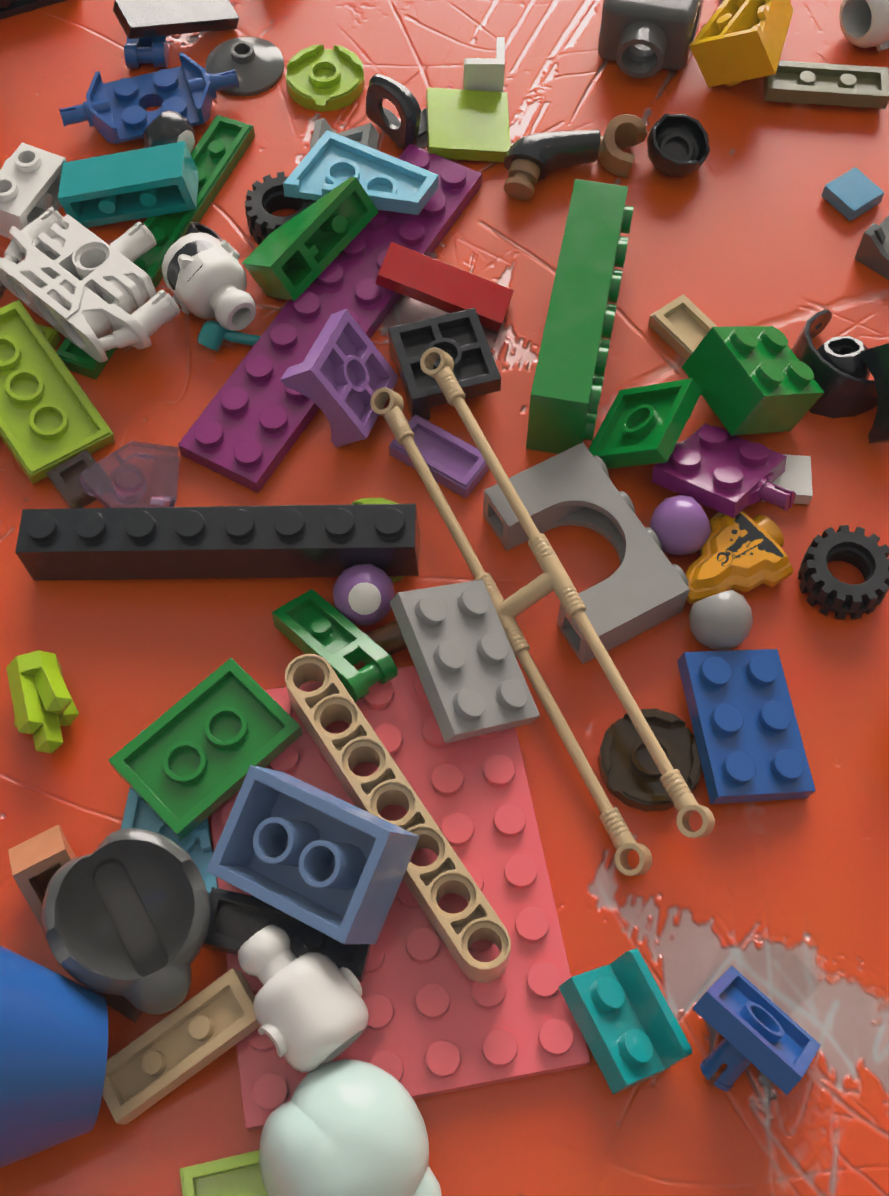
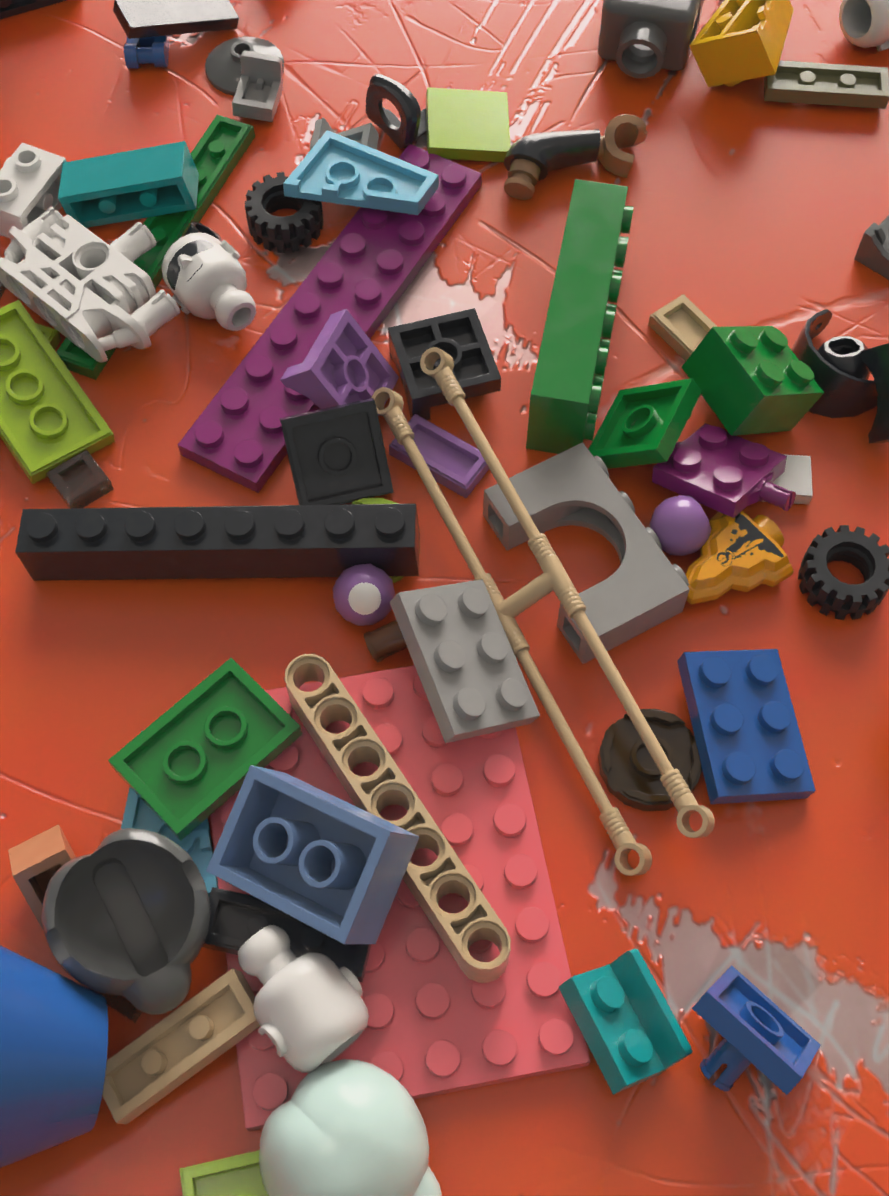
lime rock [6,650,79,754] -> none
blue plate [59,52,239,144] -> none
plate [78,441,180,508] -> none
black piece [143,110,195,154] -> none
teal hand [198,320,261,351] -> none
green slope [242,177,378,301] -> none
green plate [272,589,398,702] -> none
lime tile [285,45,365,112] -> none
red tile [375,242,514,332] -> none
white panel [463,37,505,92] -> none
black hair [647,114,710,177] -> none
light grey piece [688,590,753,650] -> none
dark azure tile [821,167,885,221] -> none
none -> light grey bracket [232,50,283,122]
none -> black tile [279,398,394,505]

